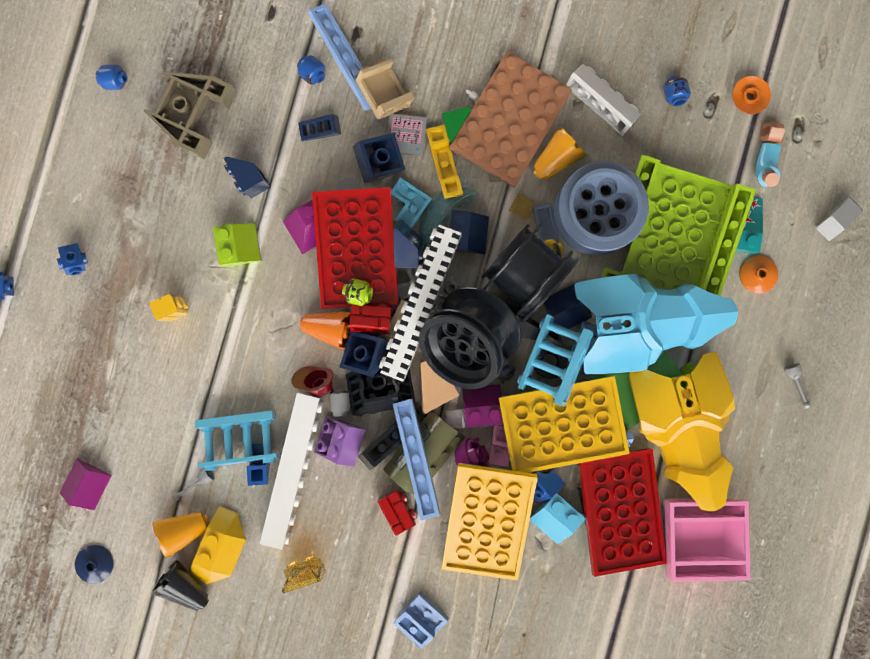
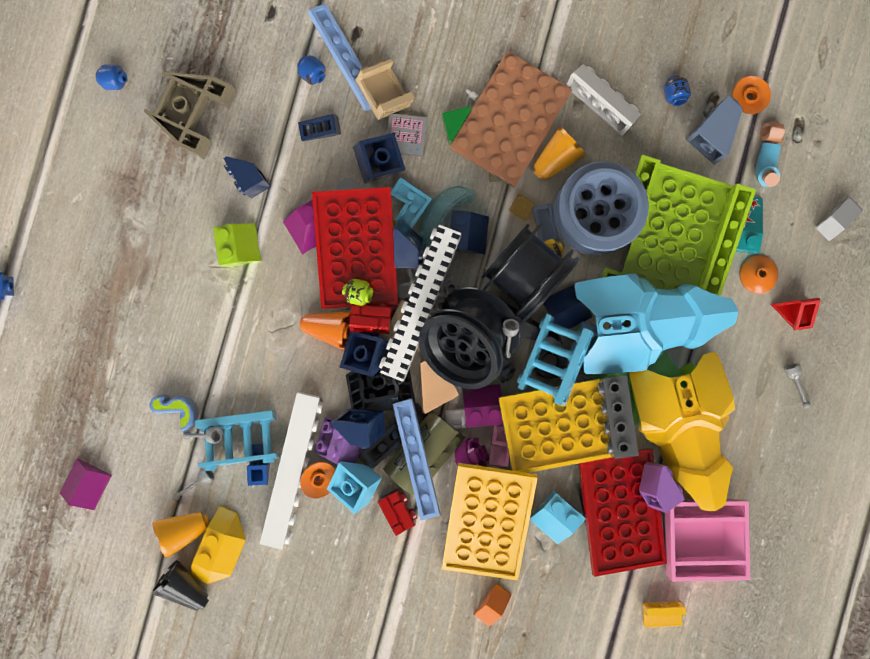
blue brick [57,243,88,276] -> none
dark blue dish [75,545,114,584] -> none
yellow brick [149,294,189,321] -> none
clear yellow slope [282,556,326,594] -> none
dark red piece [291,366,334,397] -> none
light grey brick [330,388,350,417] -> none
medium blue slope [393,592,449,649] -> none
yellow slope [426,125,463,199] -> none
blue brick [532,469,565,503] -> none
none -> medium blue animal [149,394,198,432]
none -> light grey hinge [183,428,222,443]
none -> orange dish [300,462,335,499]
none -> medium azure slope [327,461,382,514]
none -> dark blue slope [331,409,385,449]
none -> orange slope [474,583,512,626]
none -> light grey hinge [502,319,519,359]
none -> dark grey brick [597,375,639,459]
none -> medium lavender slope [639,462,685,513]
none -> yellow panel [643,601,686,627]
none -> sand blue slope [686,96,743,165]
none -> red slope [770,298,821,331]

